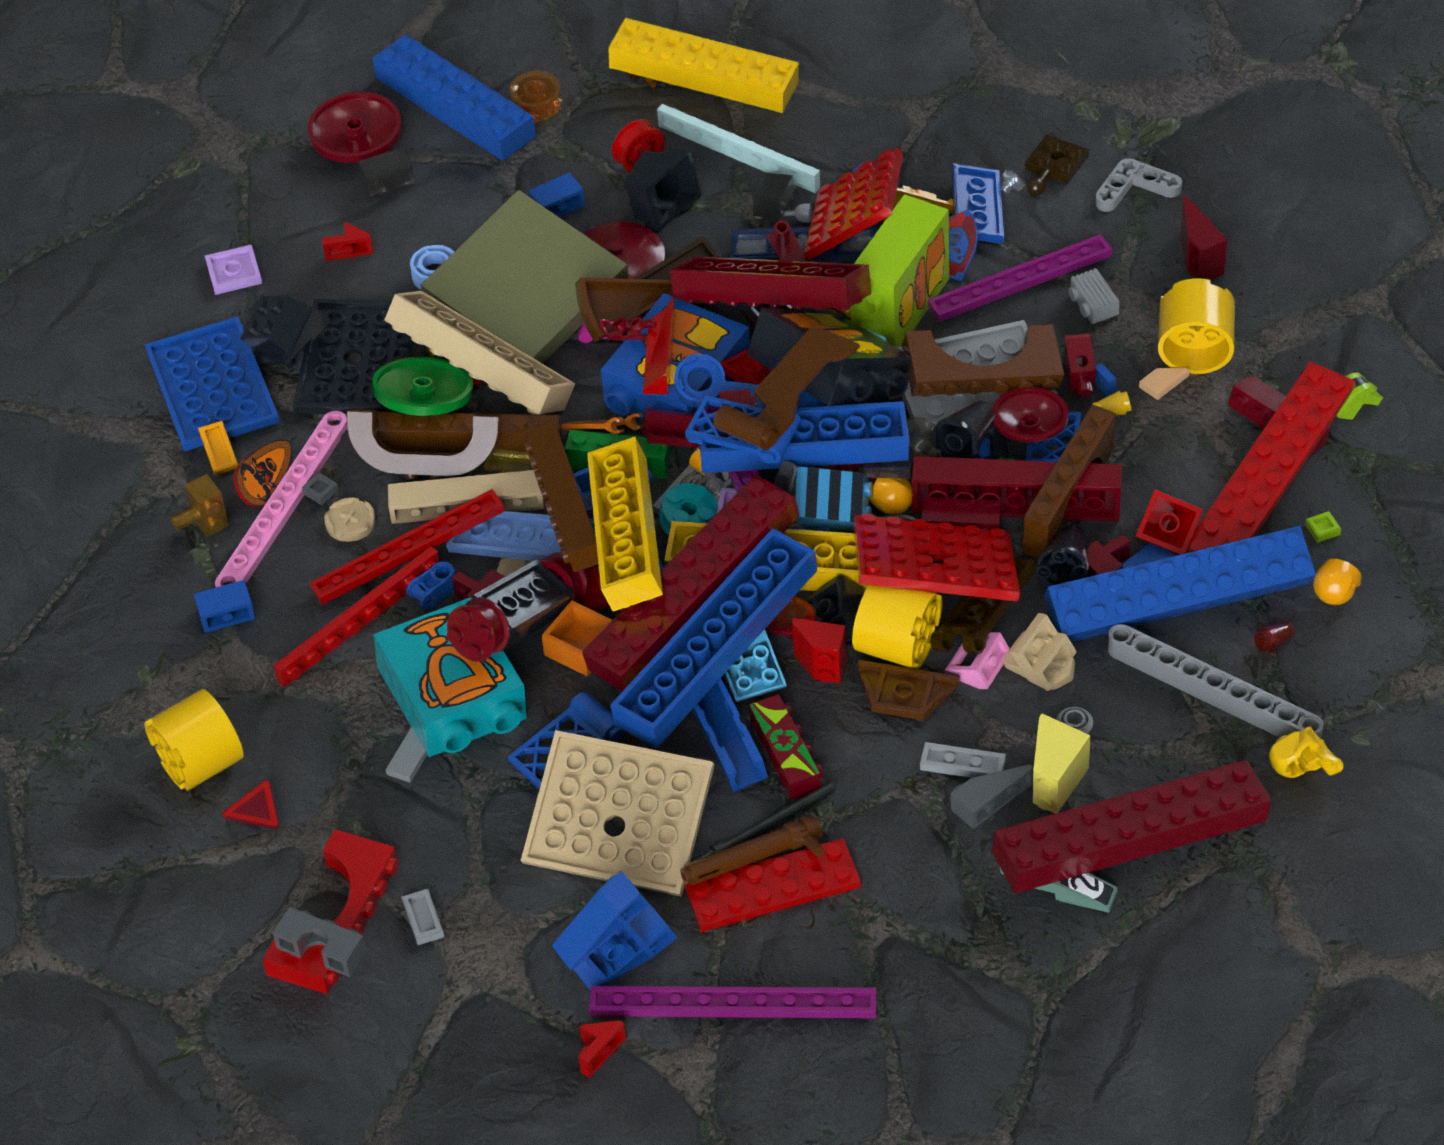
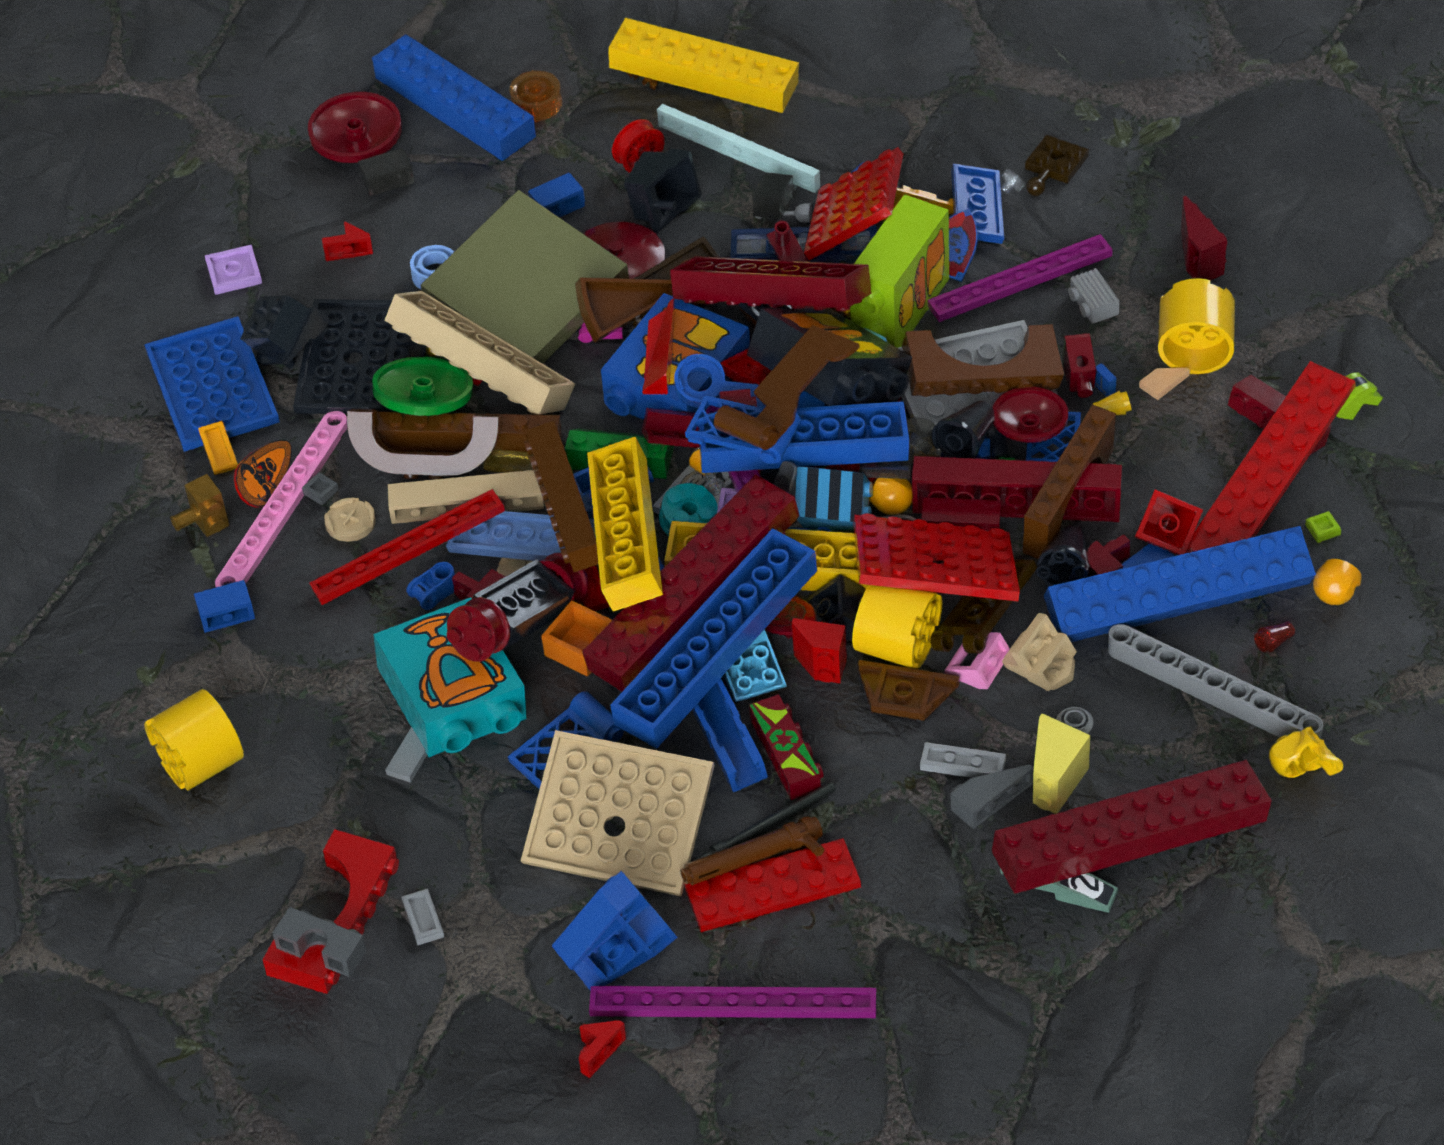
piece [222,780,279,829] -> none
red plate [273,546,440,687] -> none
orange flag [561,412,643,434] -> none
dark red piece [599,317,657,340] -> none
light grey beam [1095,158,1182,212] -> none

